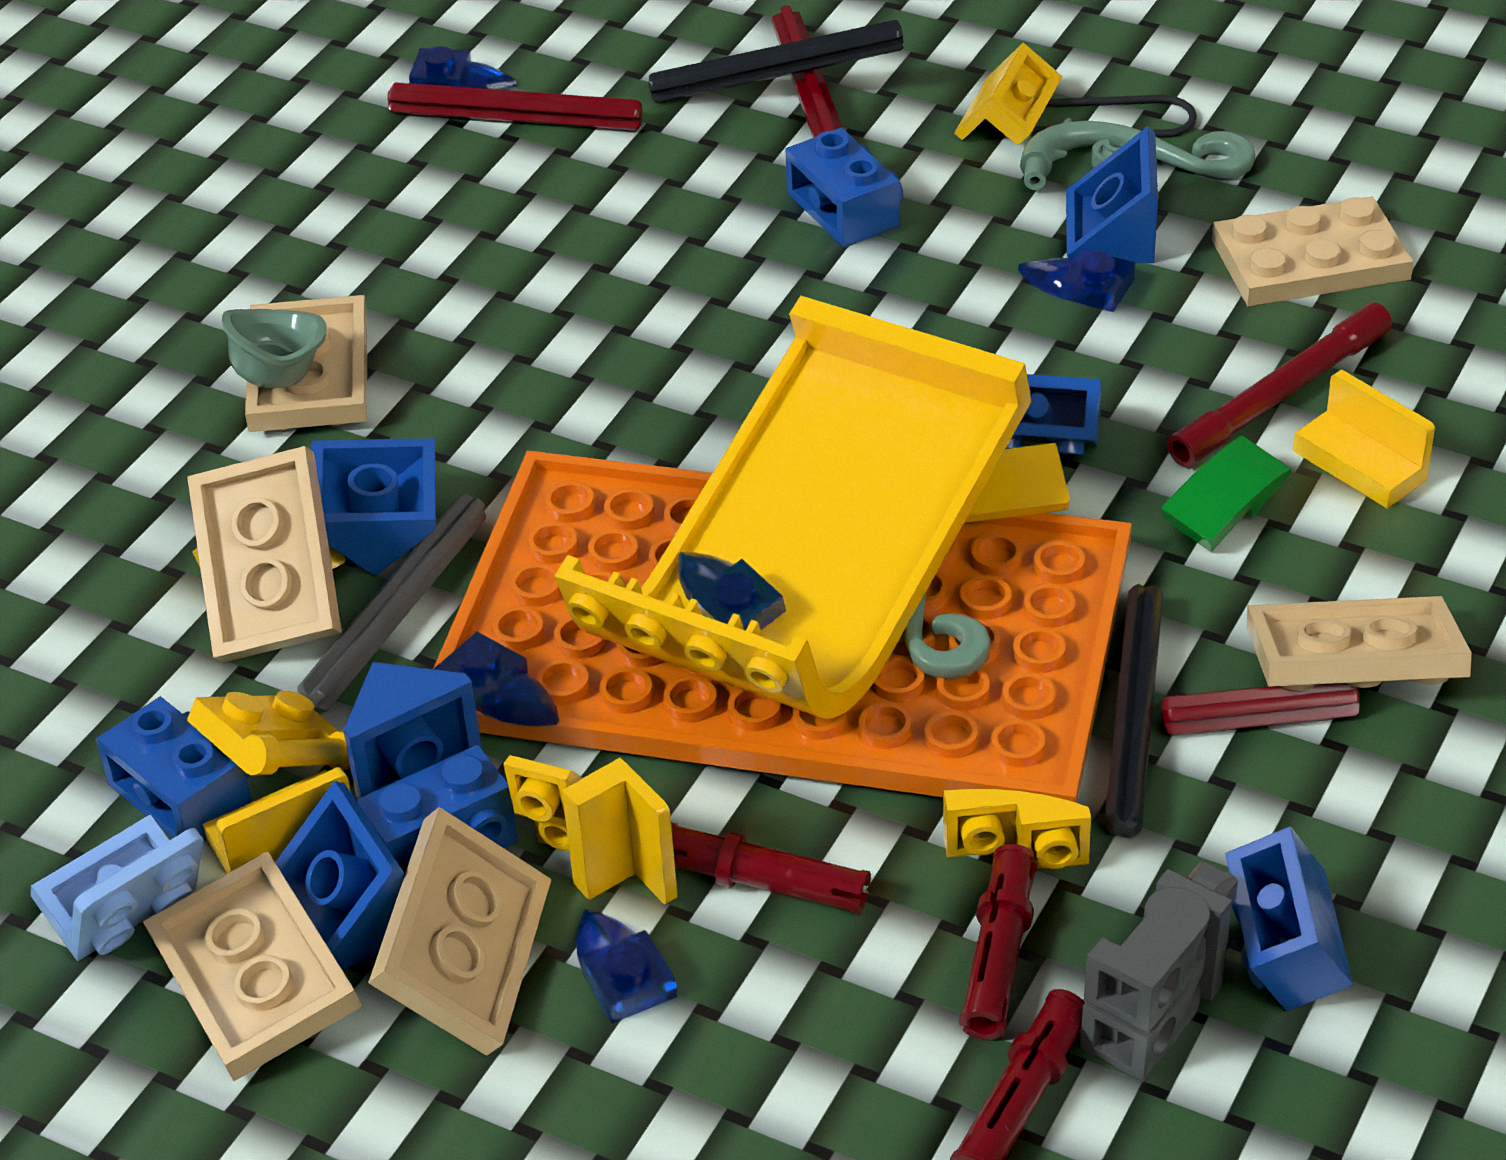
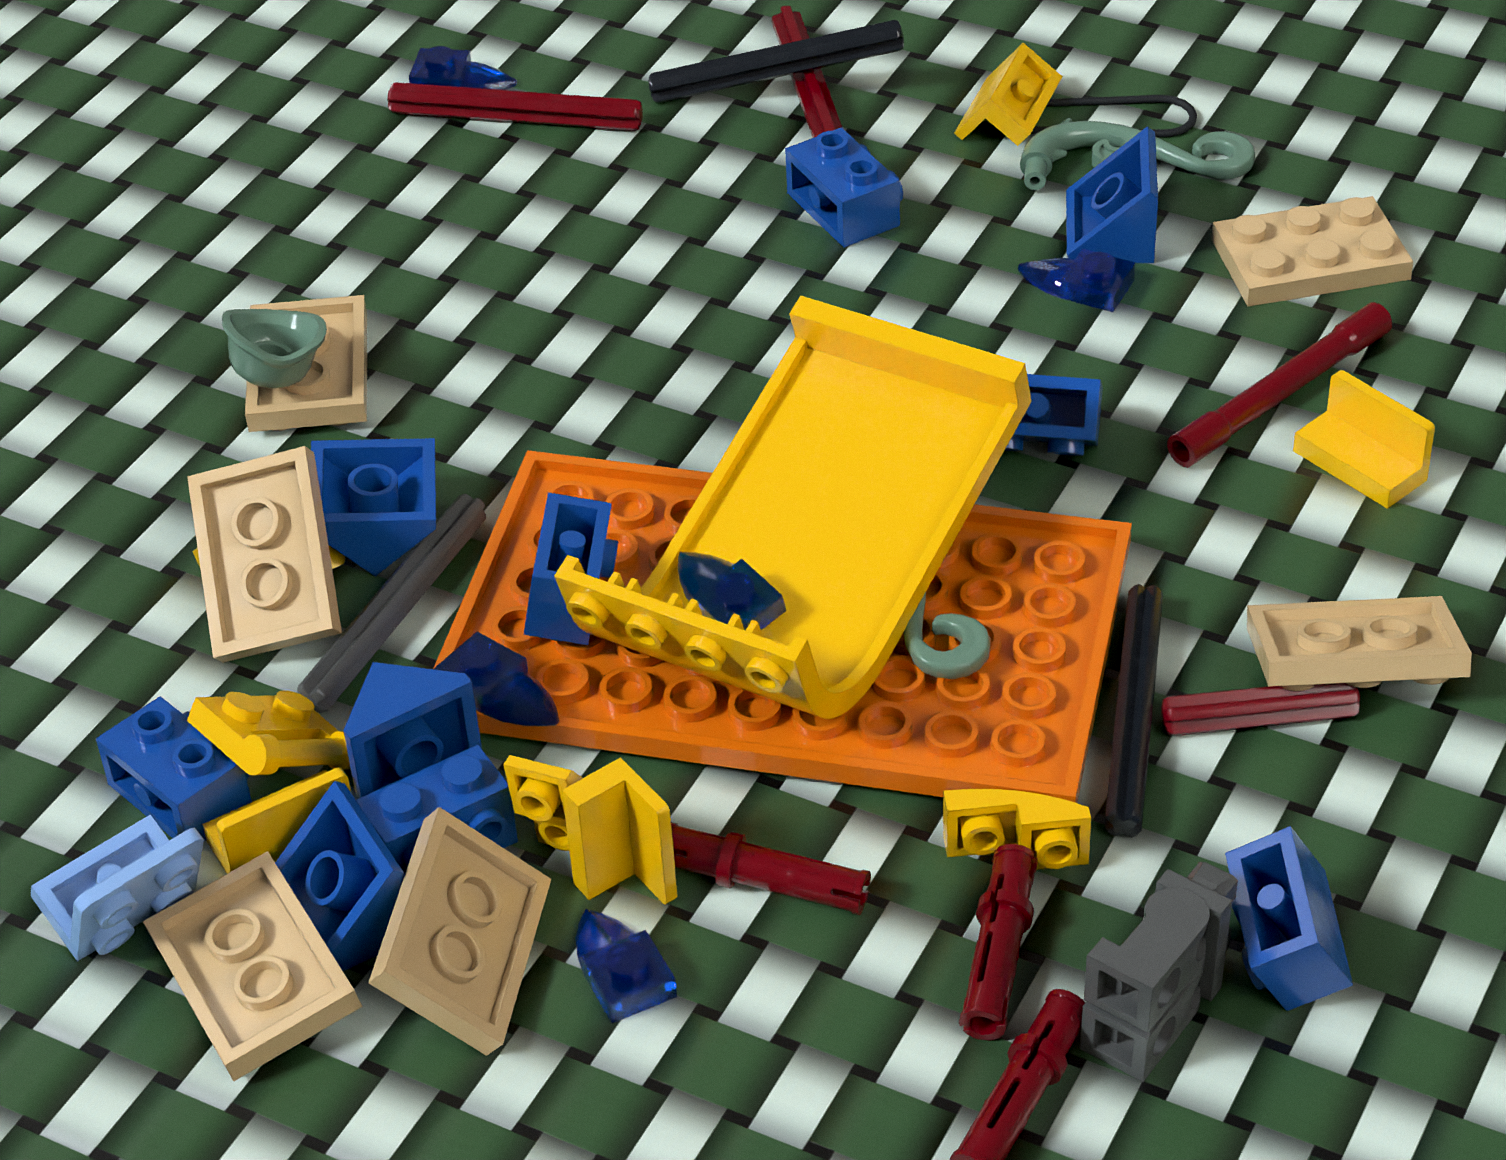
yellow panel [964,443,1070,523] -> none
green slope [1161,435,1291,553] -> none
none -> blue brick [523,492,618,645]

